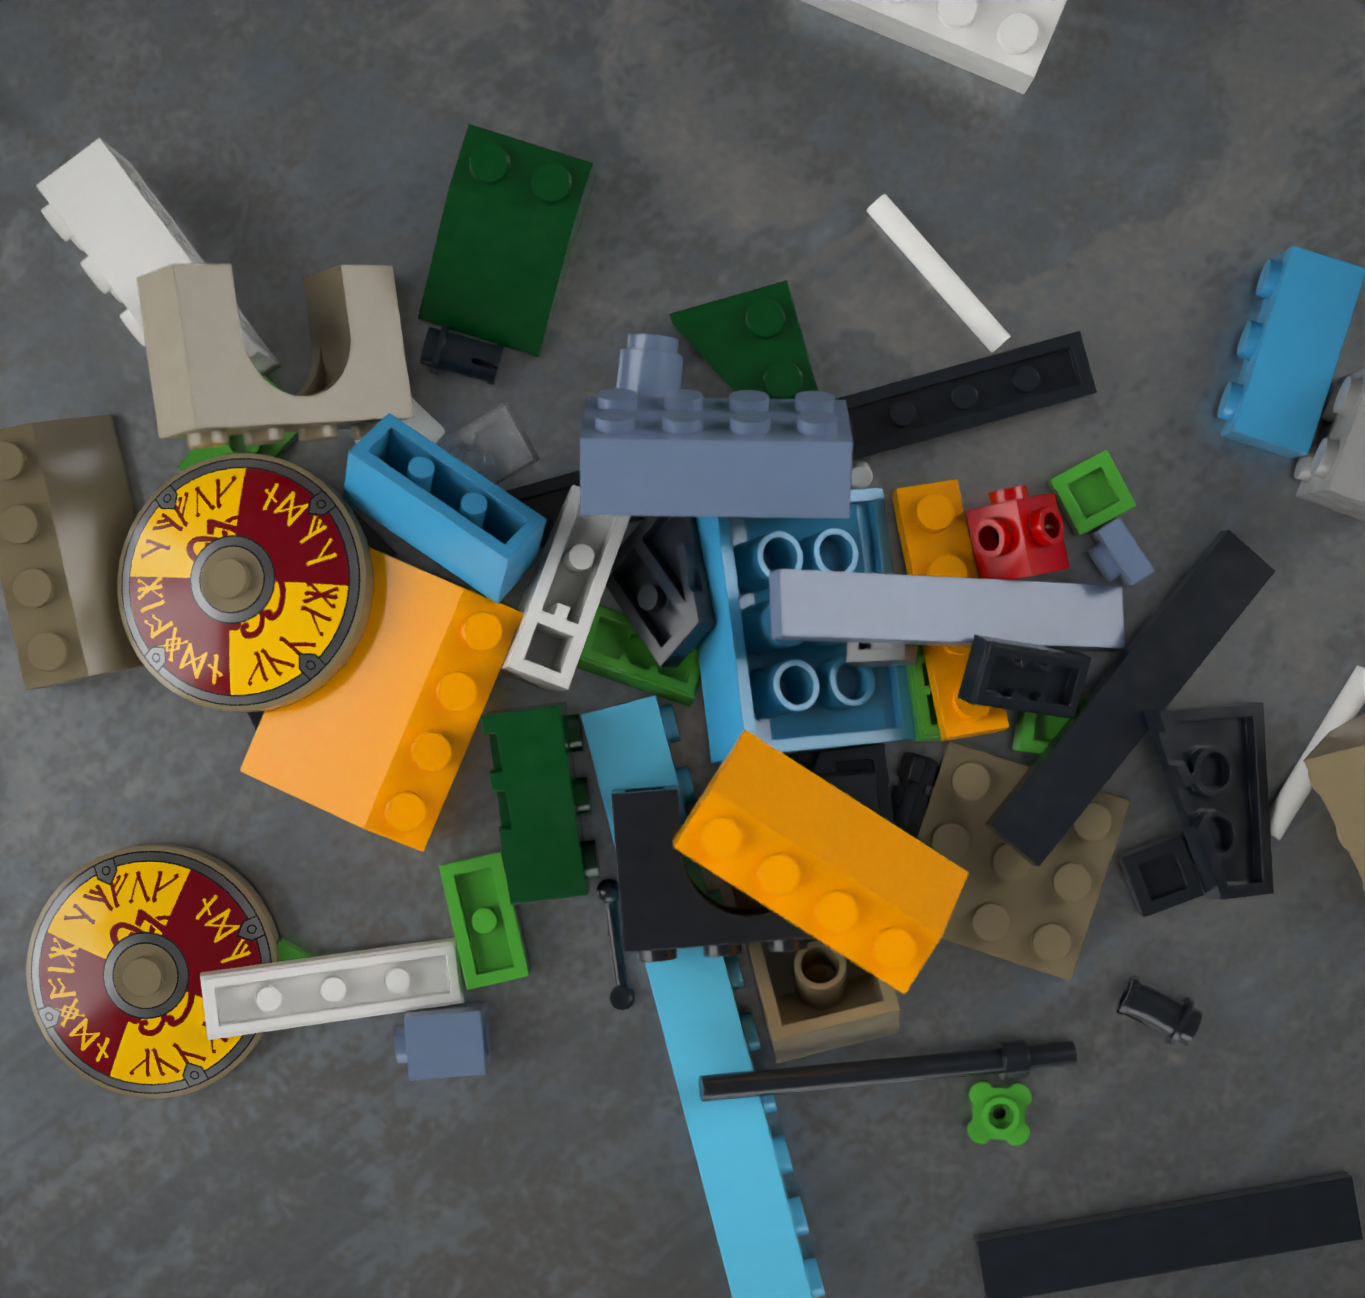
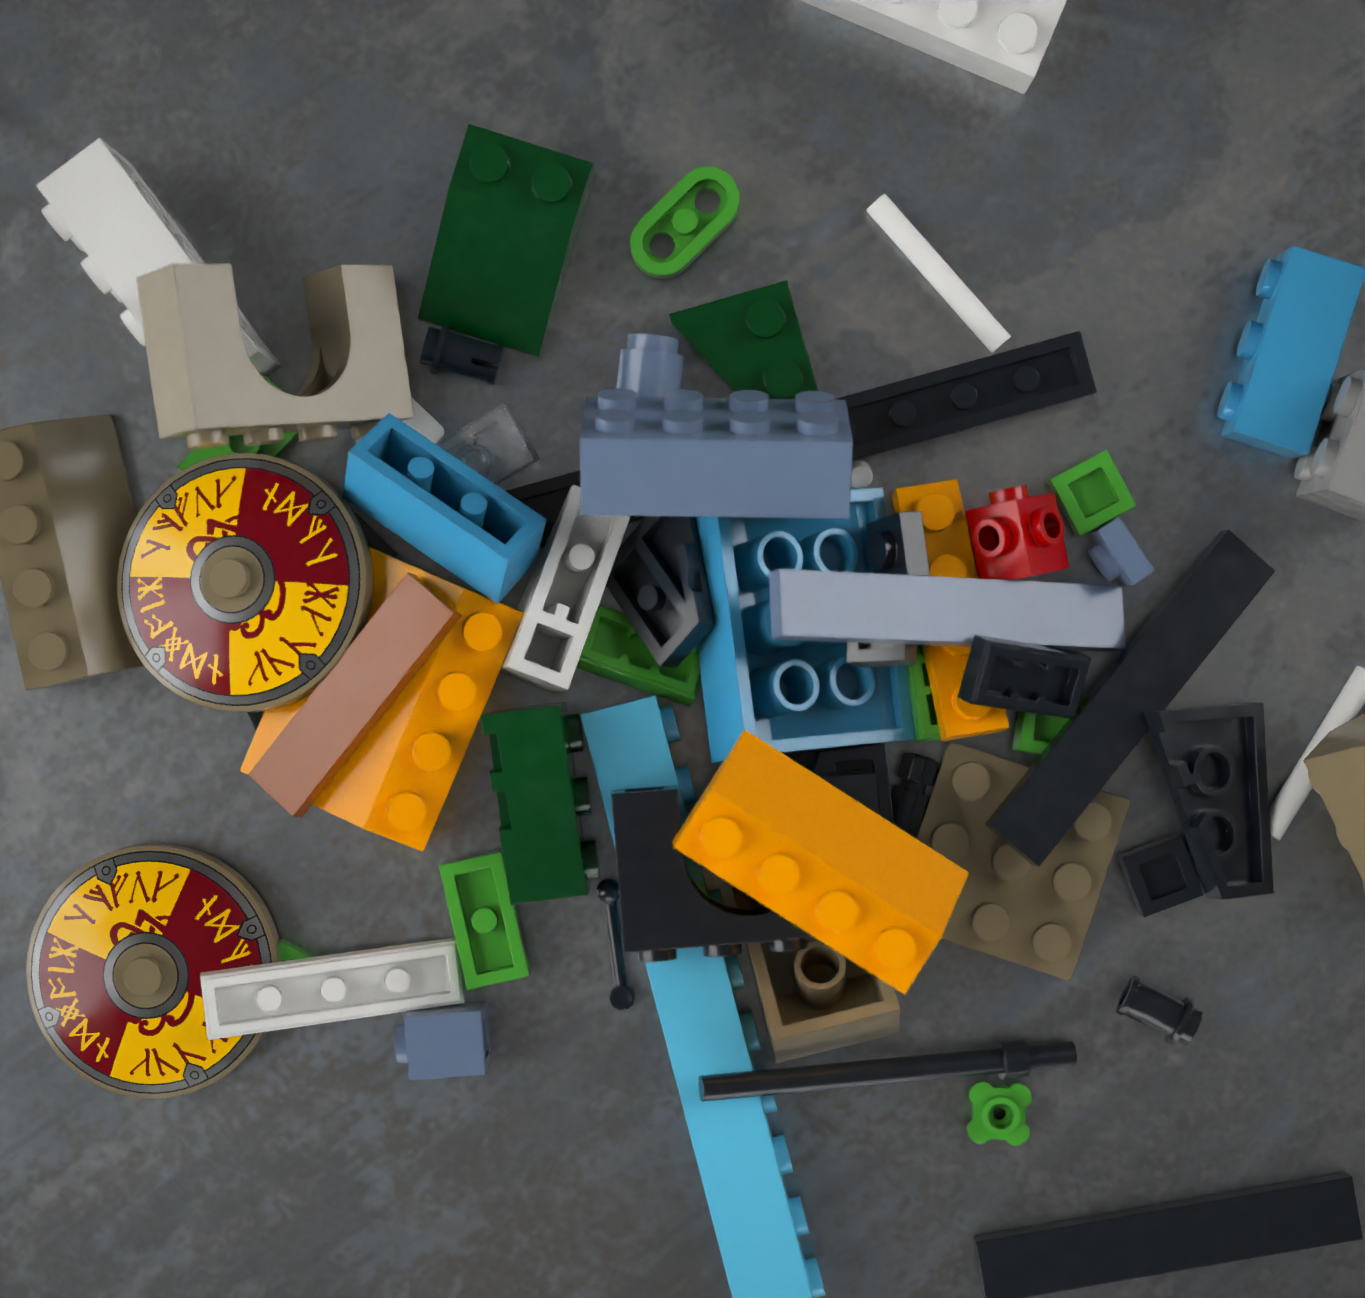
none -> tile [248,572,462,817]
none -> bright green plate [630,166,740,279]
none -> black plate [866,511,930,576]

